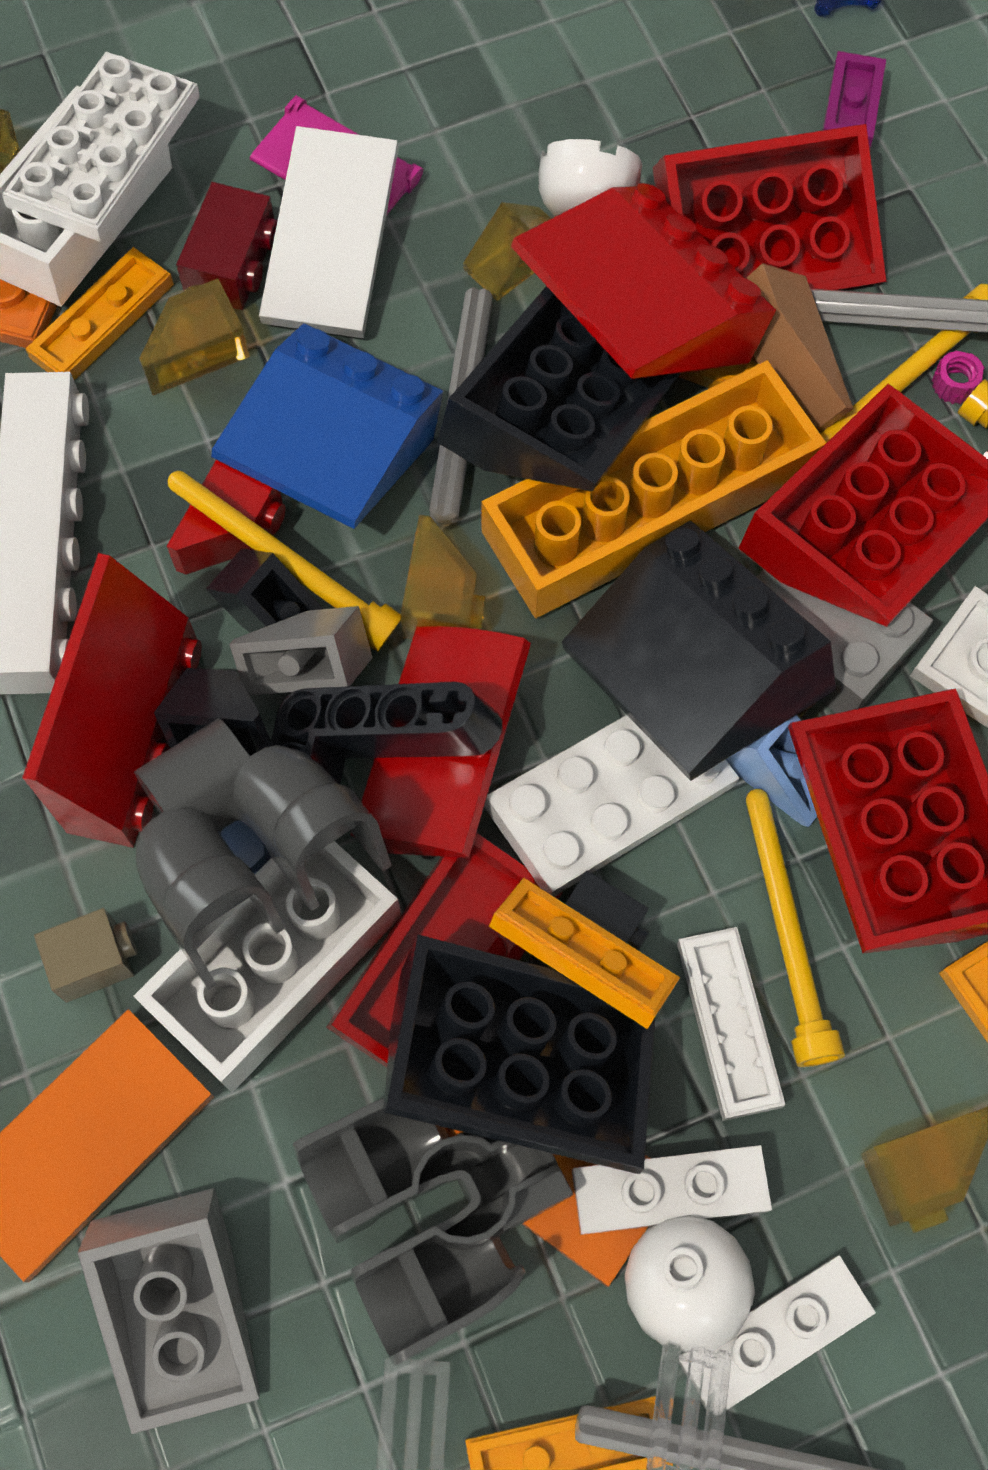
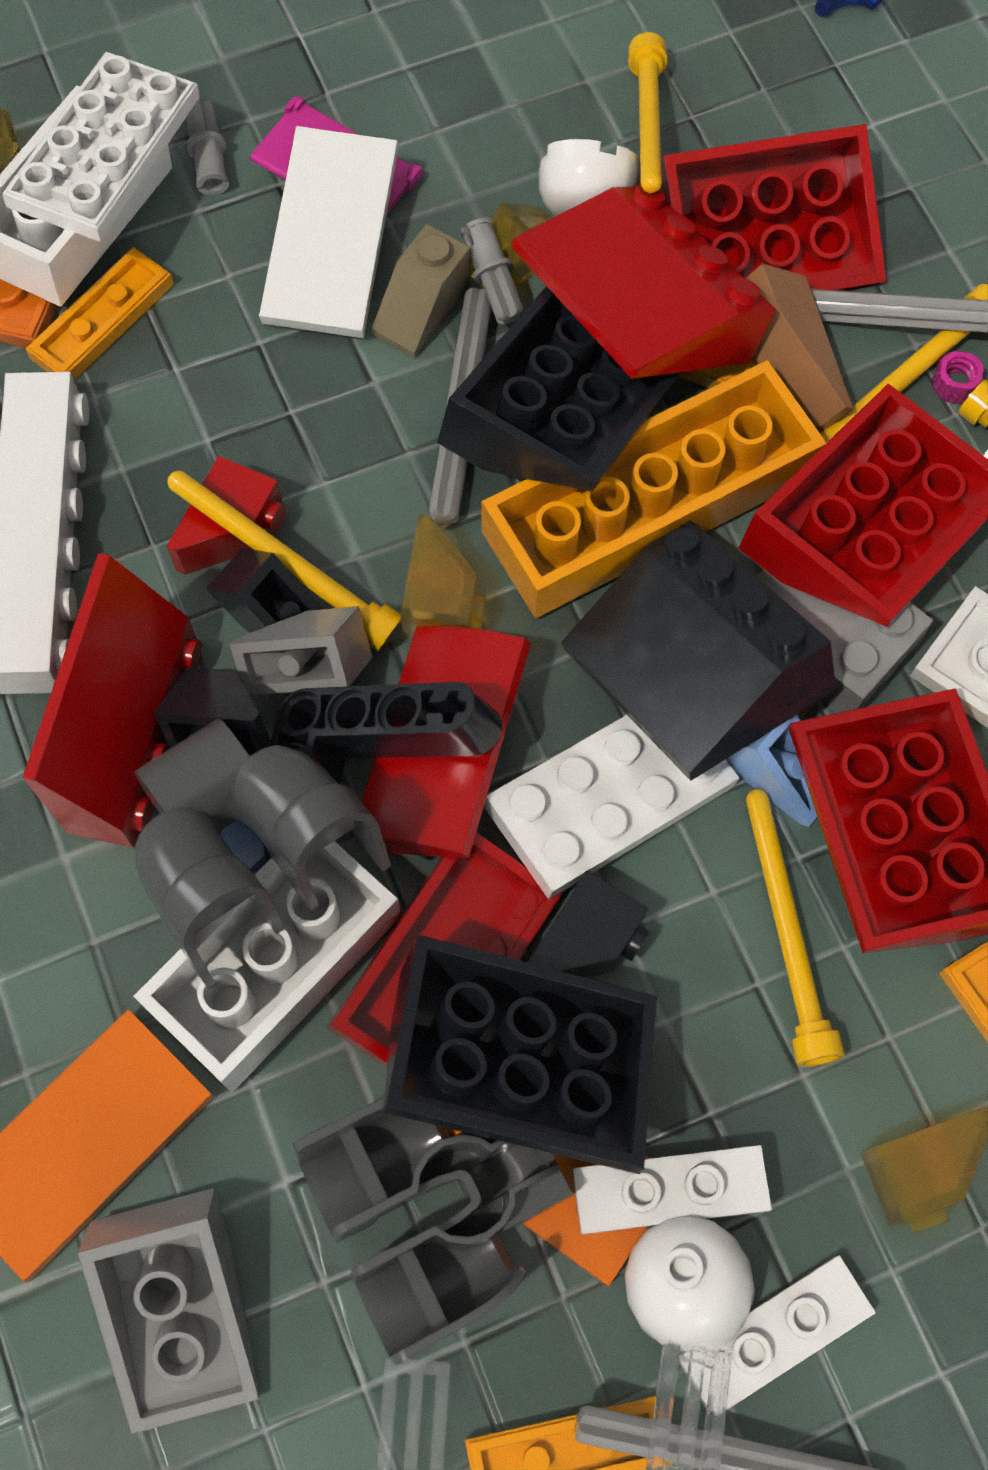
dark tan brick [34,908,137,1003] -> none
clear yellow slope [139,279,249,395] -> none
dark red brick [176,182,278,311] -> none
blue slope [211,323,443,529] -> none
light orange tile [489,878,680,1029] -> none
white plate [677,927,785,1121] -> none
magenta plate [822,51,886,148] -> none
none -> light grey axle [186,98,229,196]
none -> dark tan slope [371,224,471,358]
none -> light grey axle [460,217,523,325]
none -> yellow piece [628,32,668,193]

